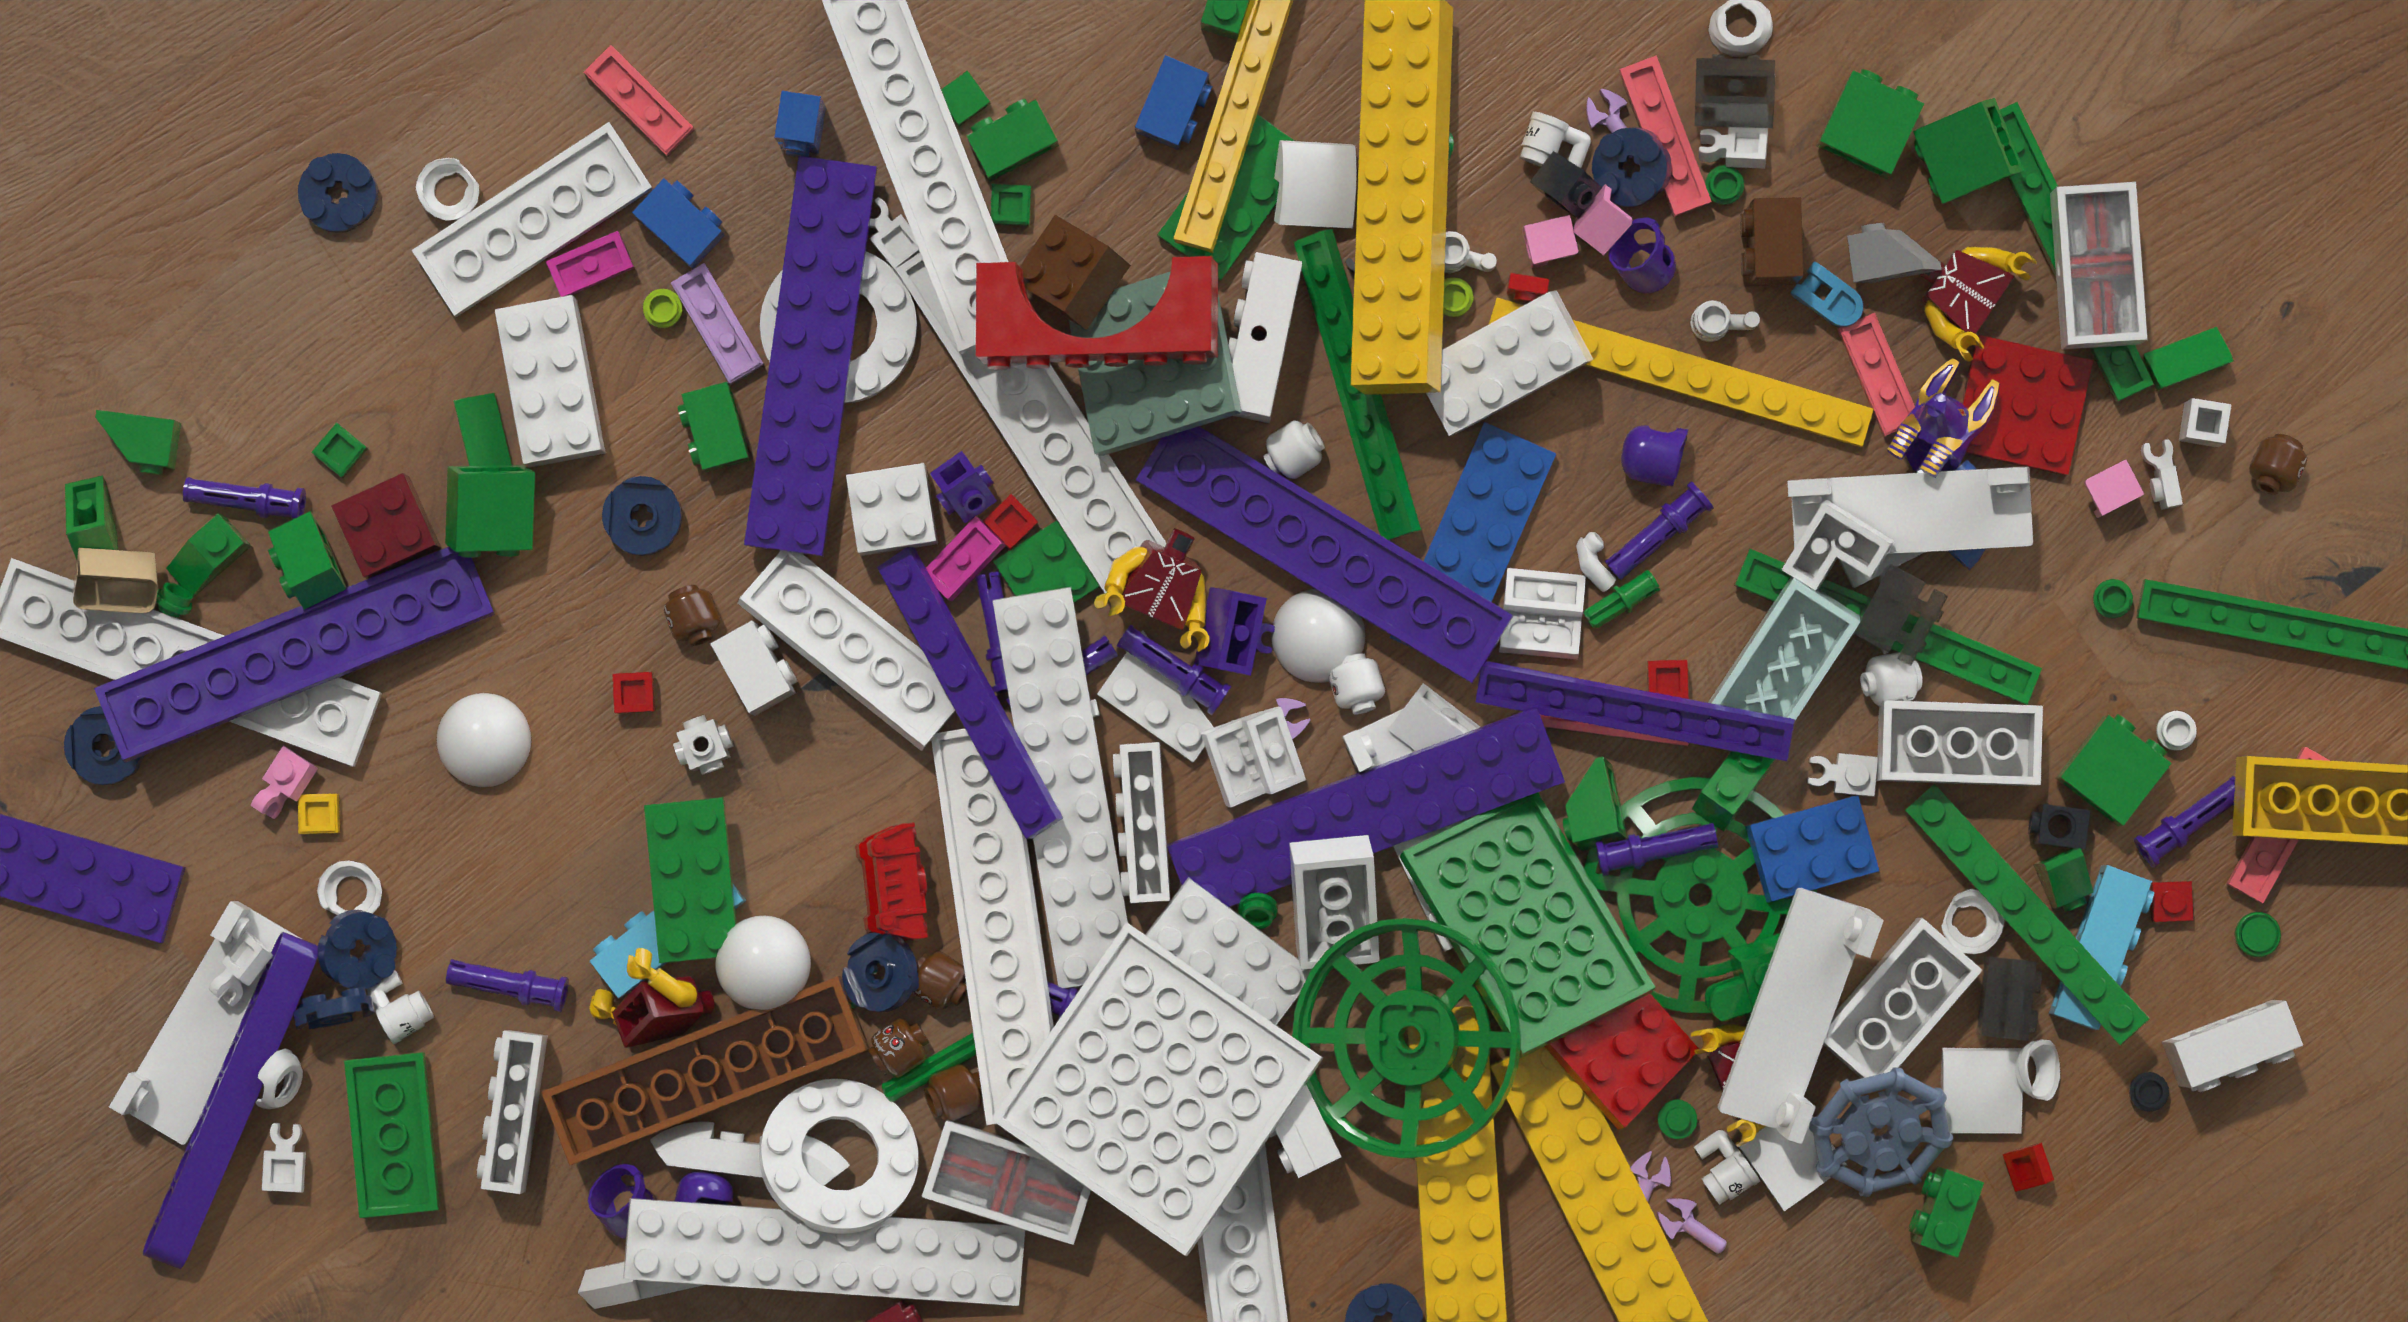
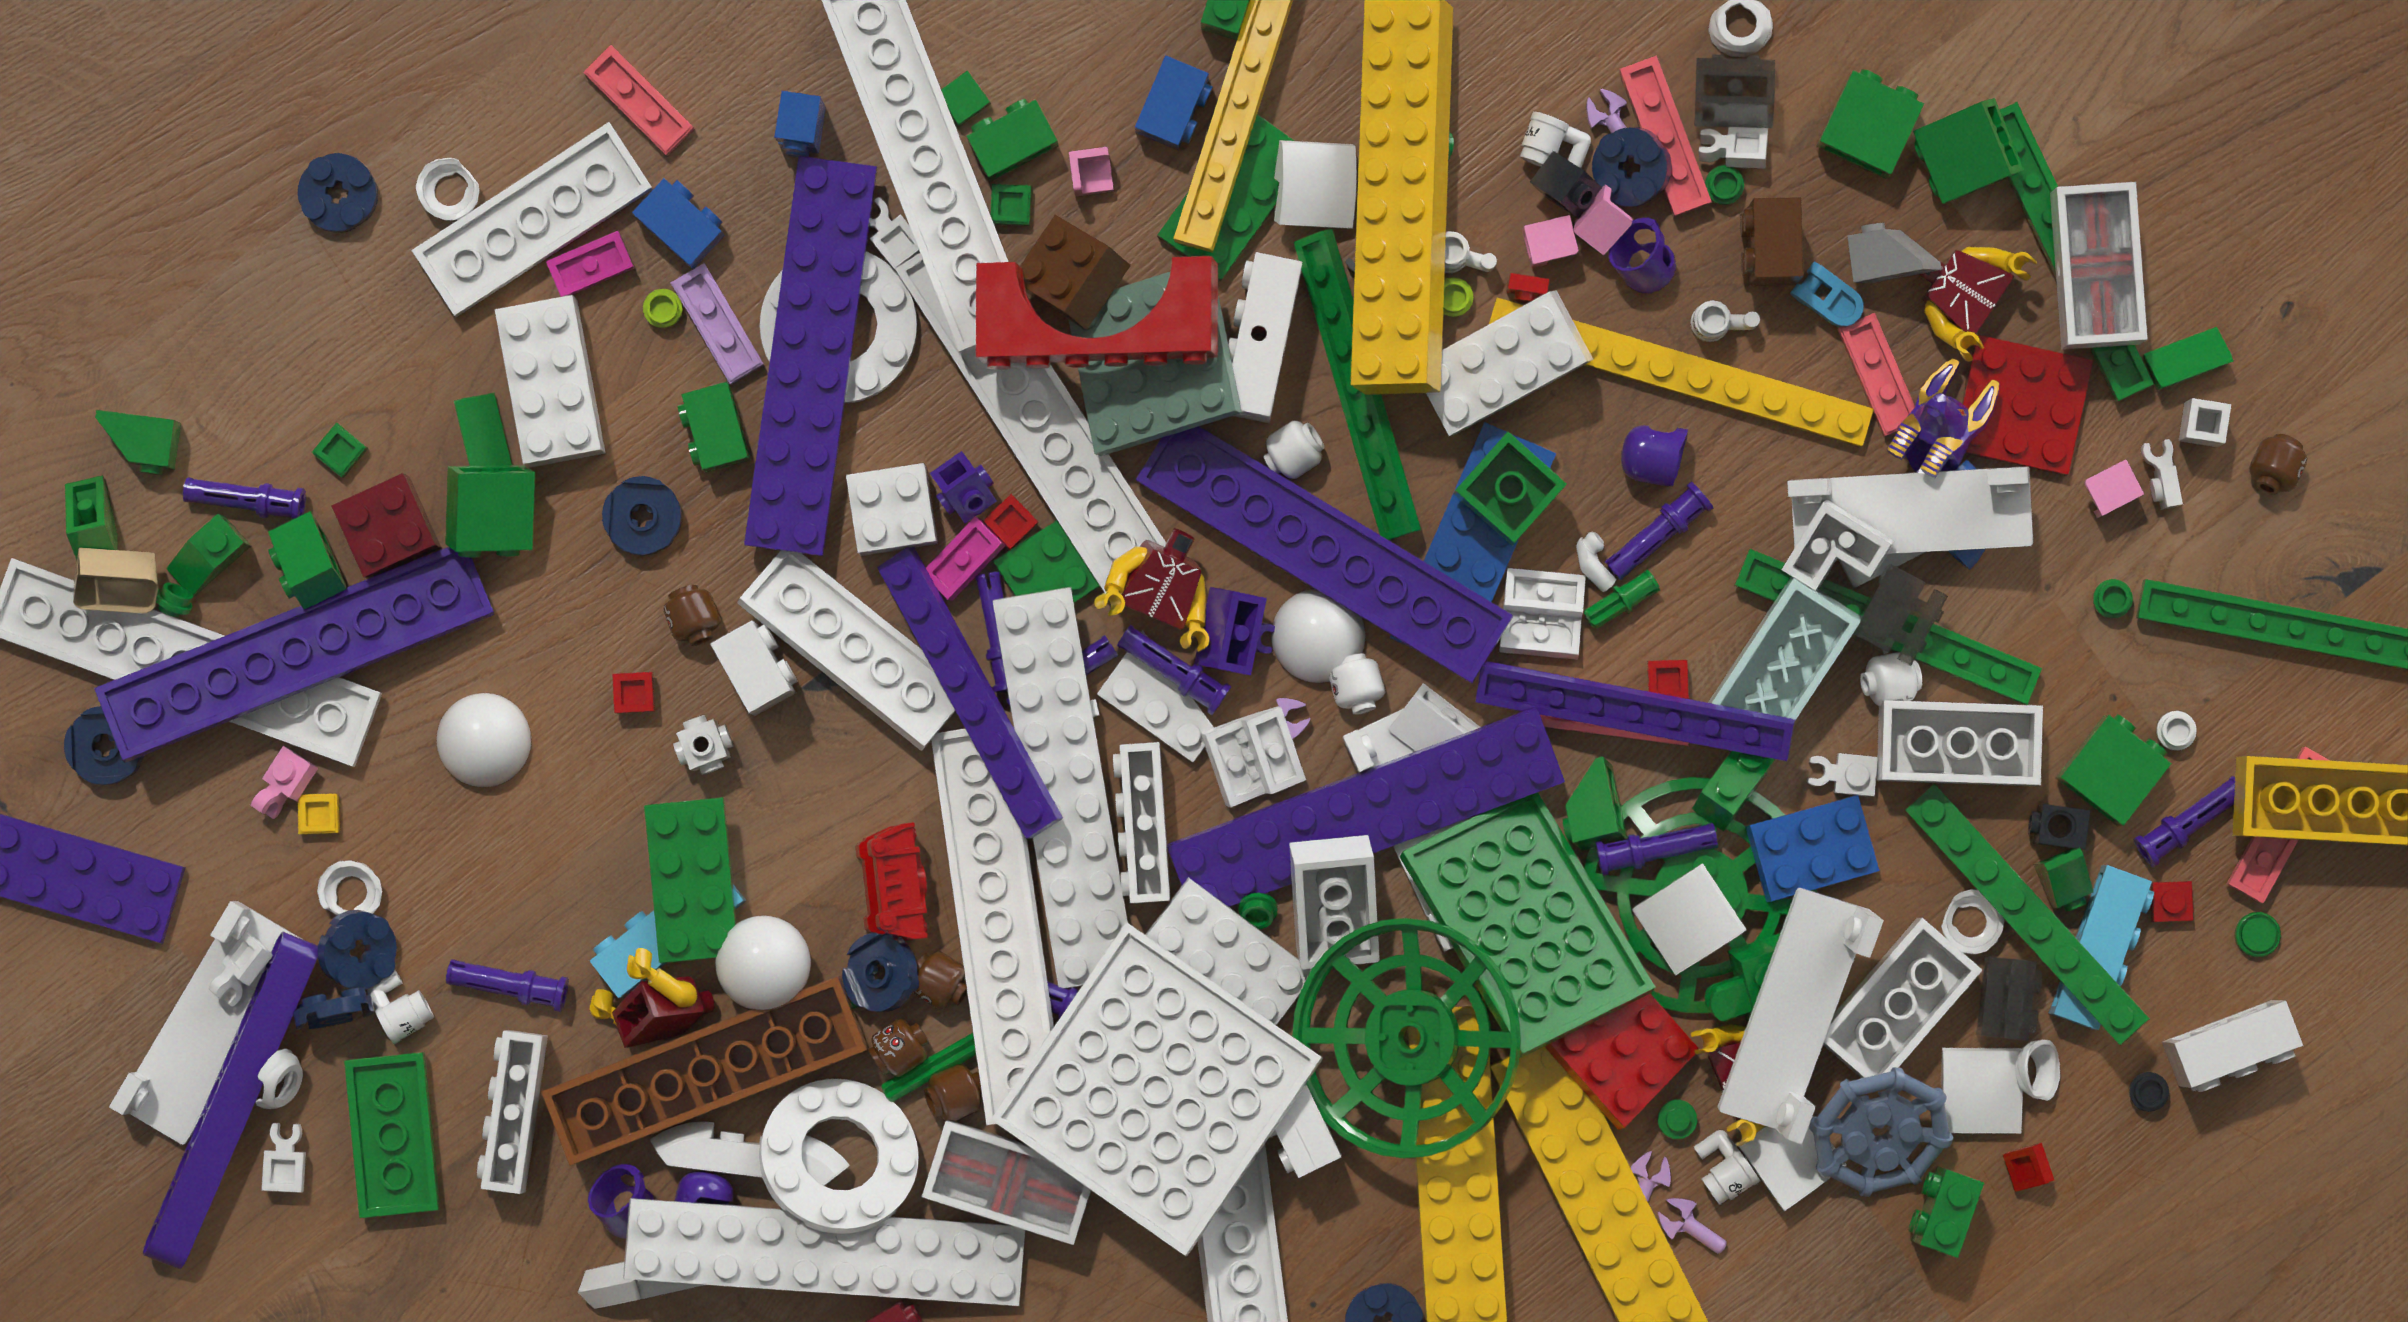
none -> bright pink panel [1069,147,1114,197]
none -> green brick [1453,432,1567,546]
none -> white slope [1632,863,1746,975]

